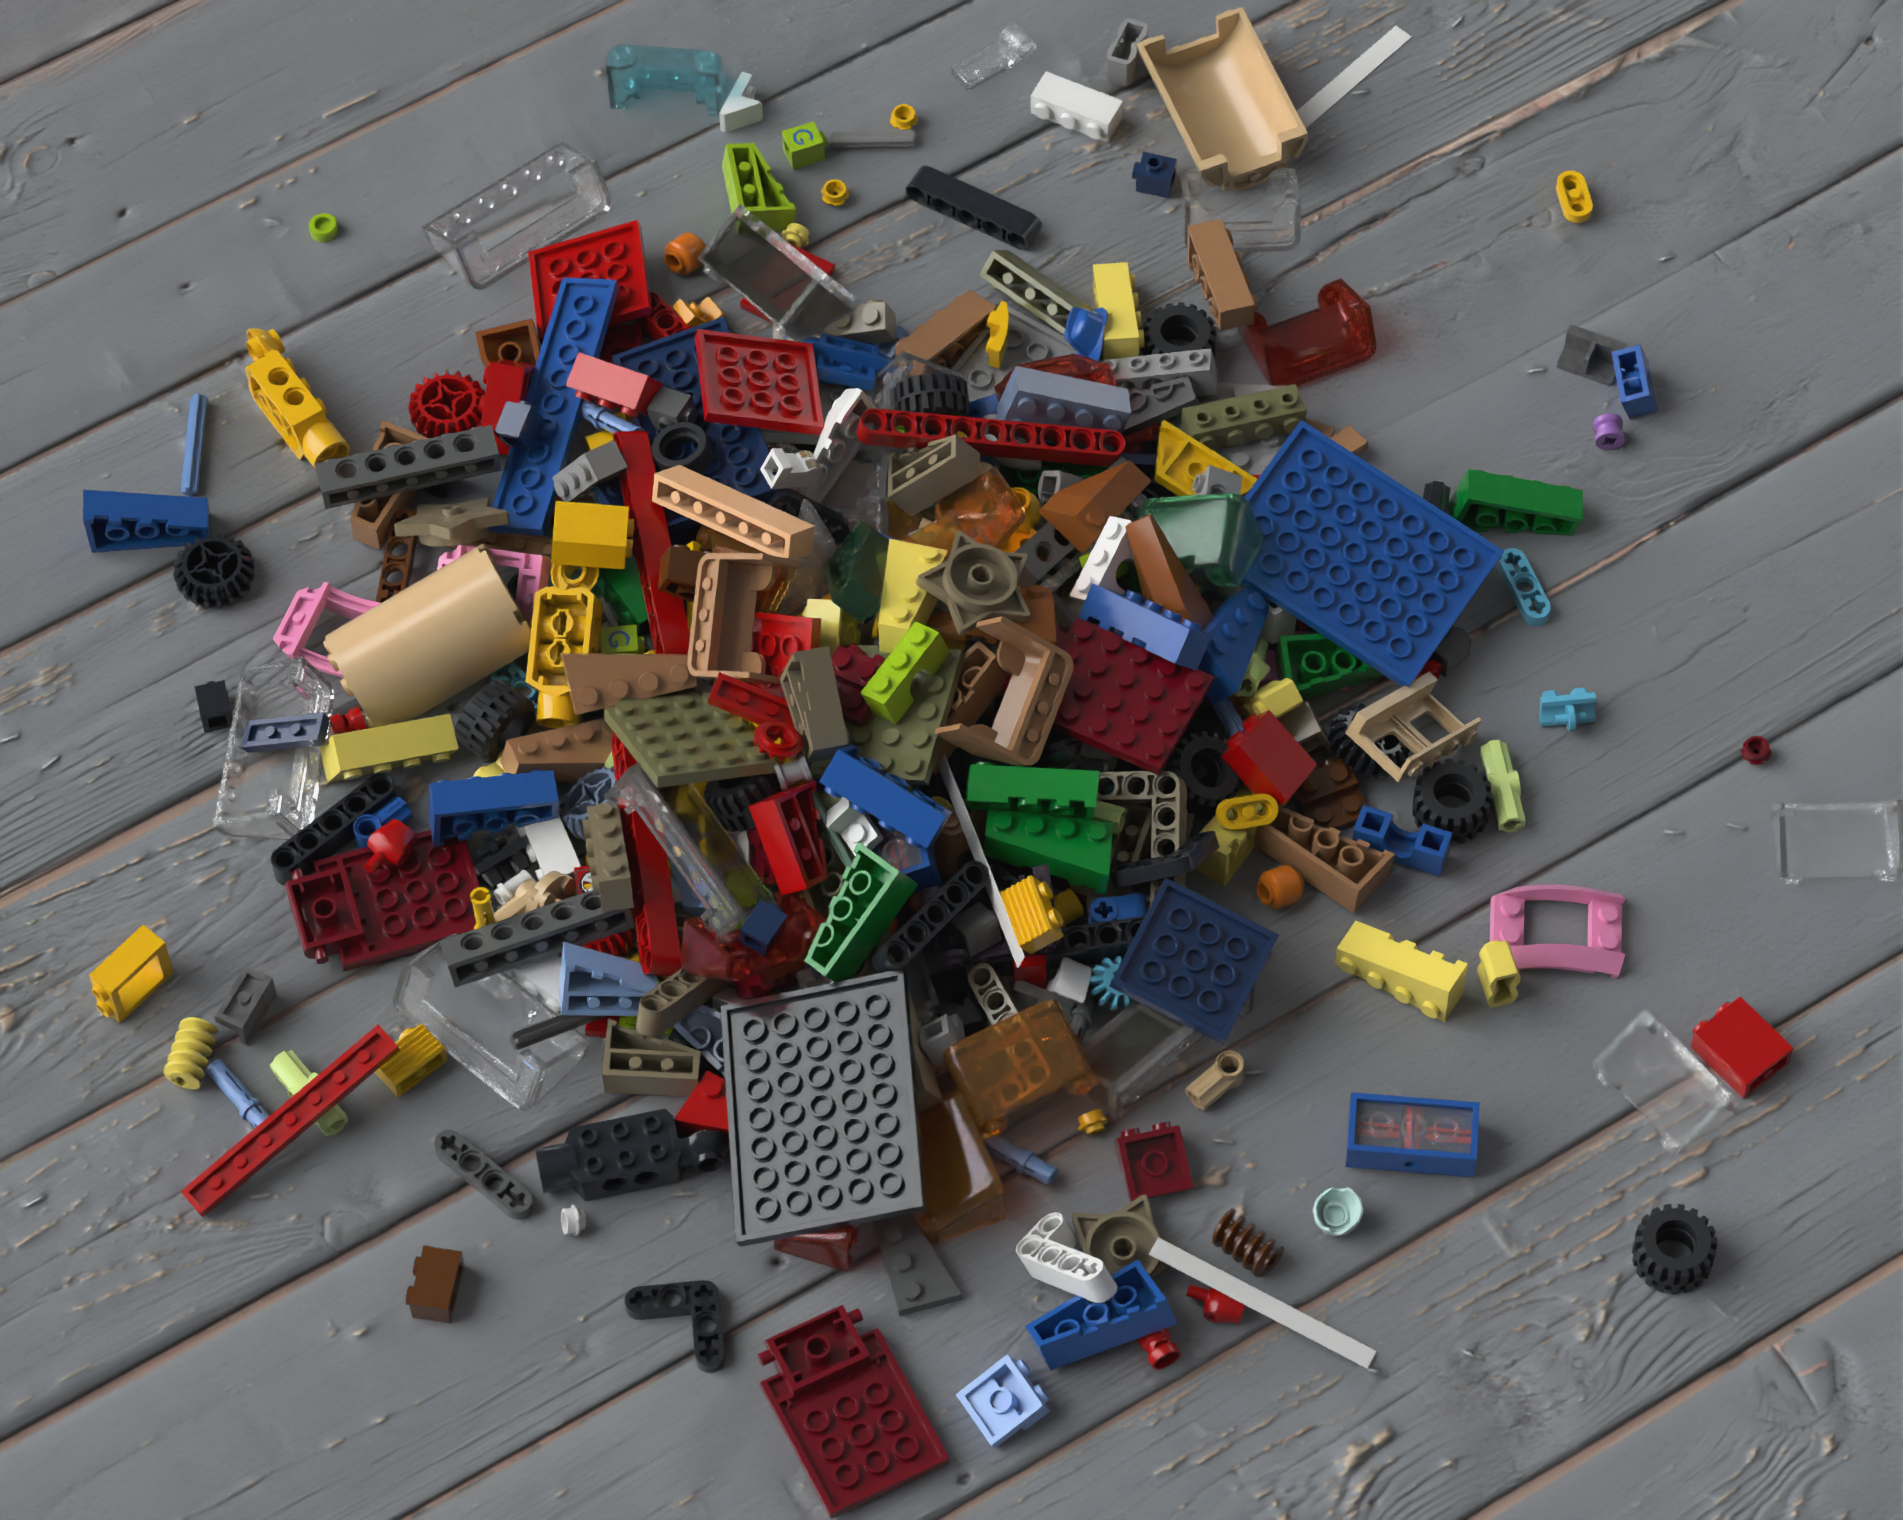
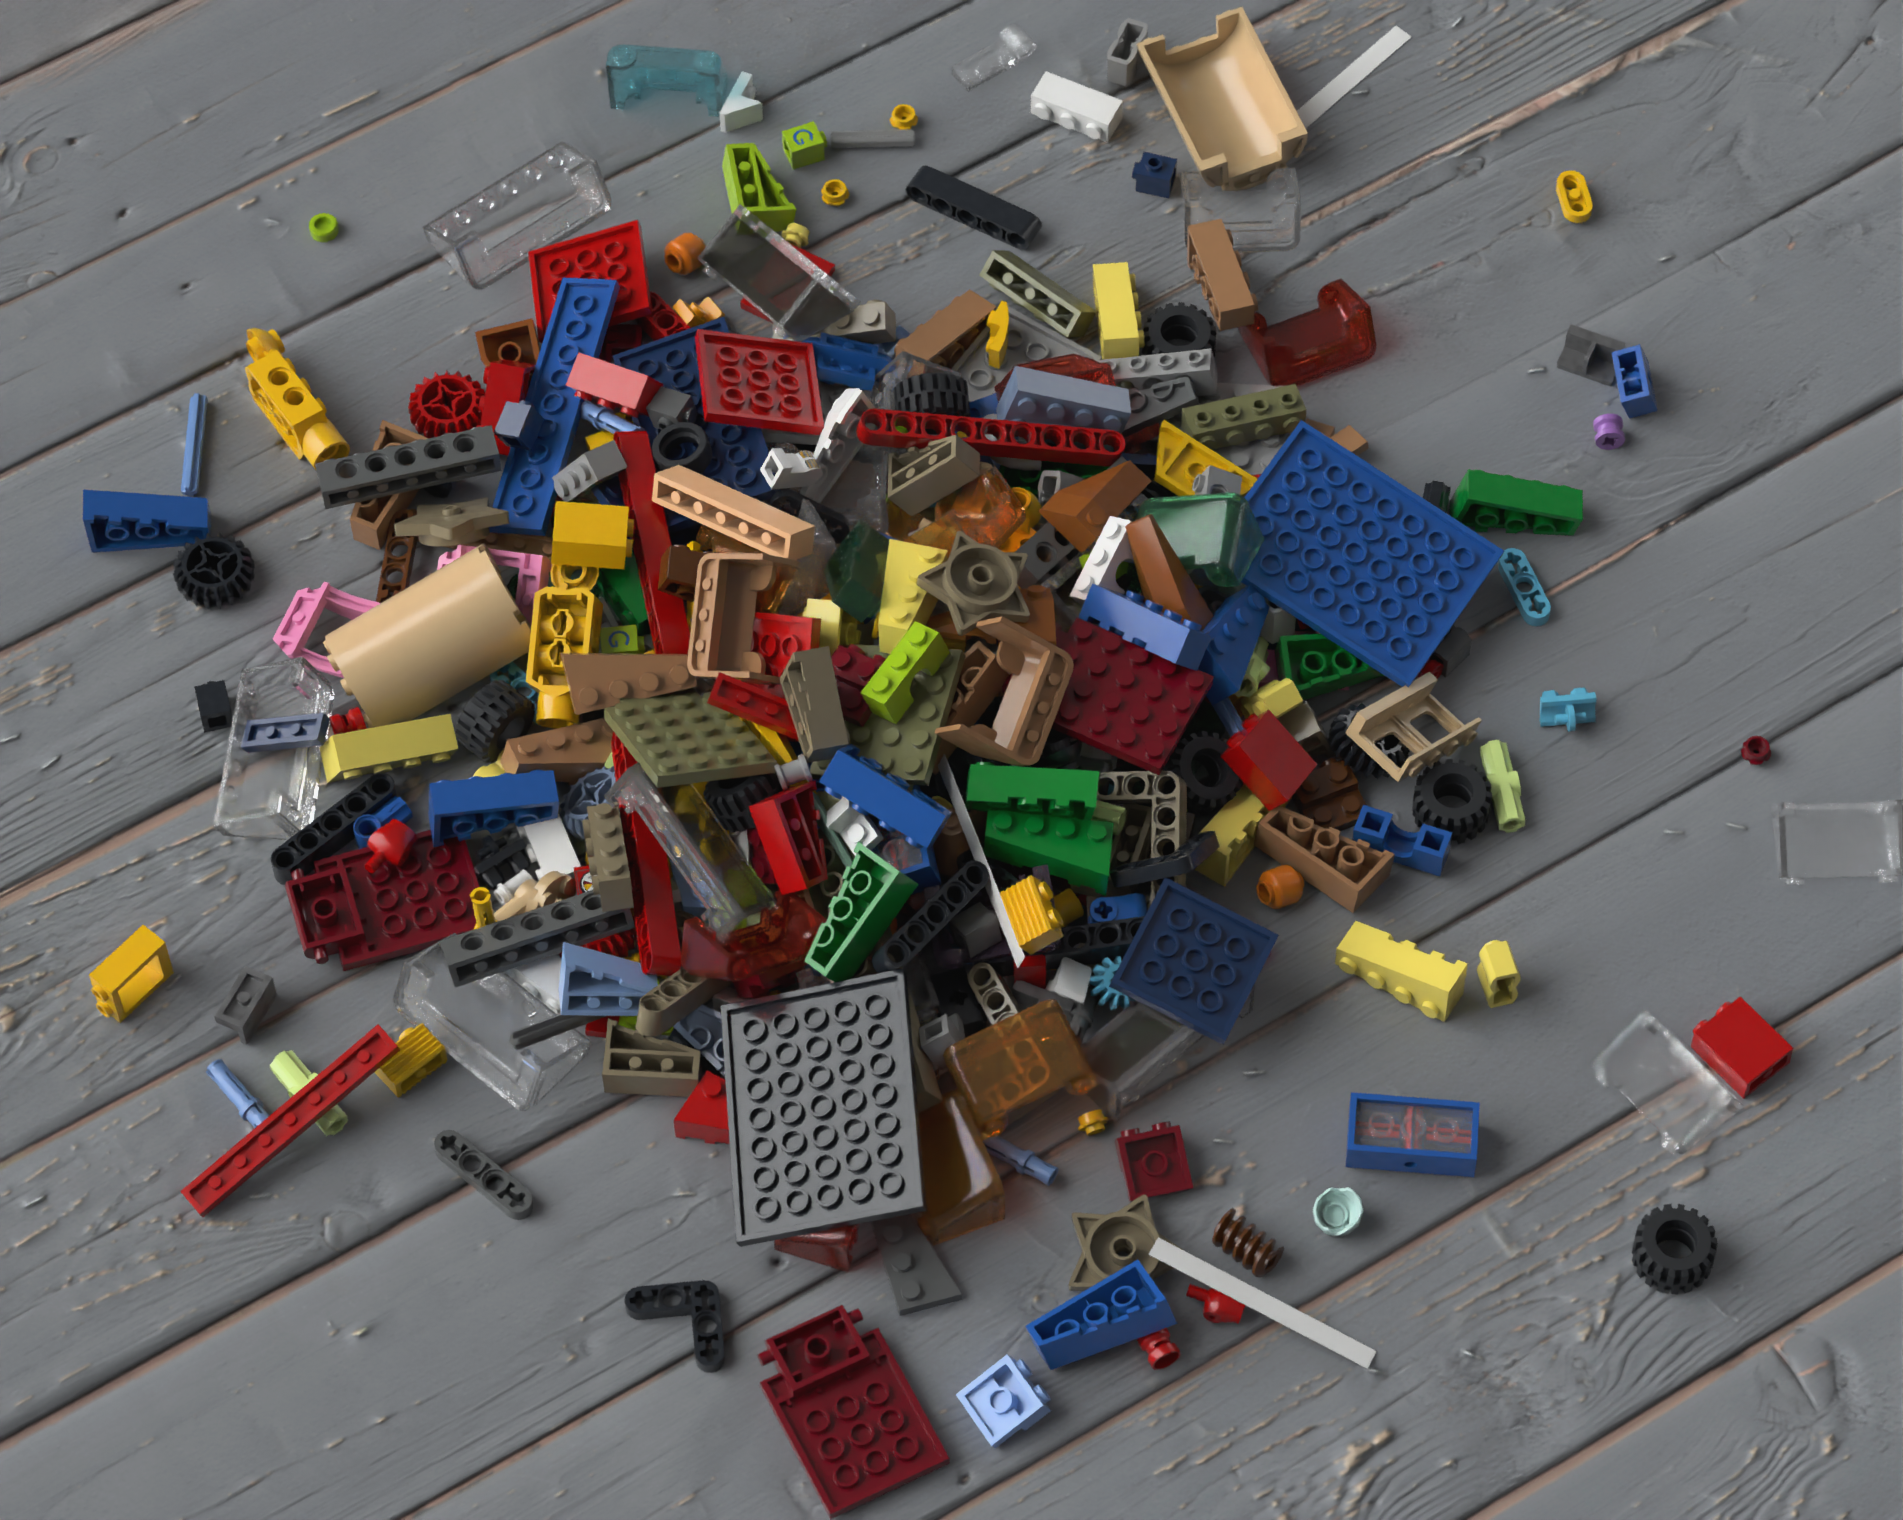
light yellow piece [163,1017,219,1090] -> none
reddish brown brick [406,1246,465,1324] -> none
black brick [535,1109,730,1201] -> none
white plate [561,1204,586,1237] -> none
dark blue brick [738,899,787,957] -> none
red gear [753,721,803,761] -> none
white beam [1016,1212,1117,1303] -> none
blue piece [1064,307,1107,374] -> none
tan piece [1185,1050,1244,1111] -> none
yellow plate [1216,794,1278,830] -> none
bright pink wedge [1490,885,1626,979] -> none

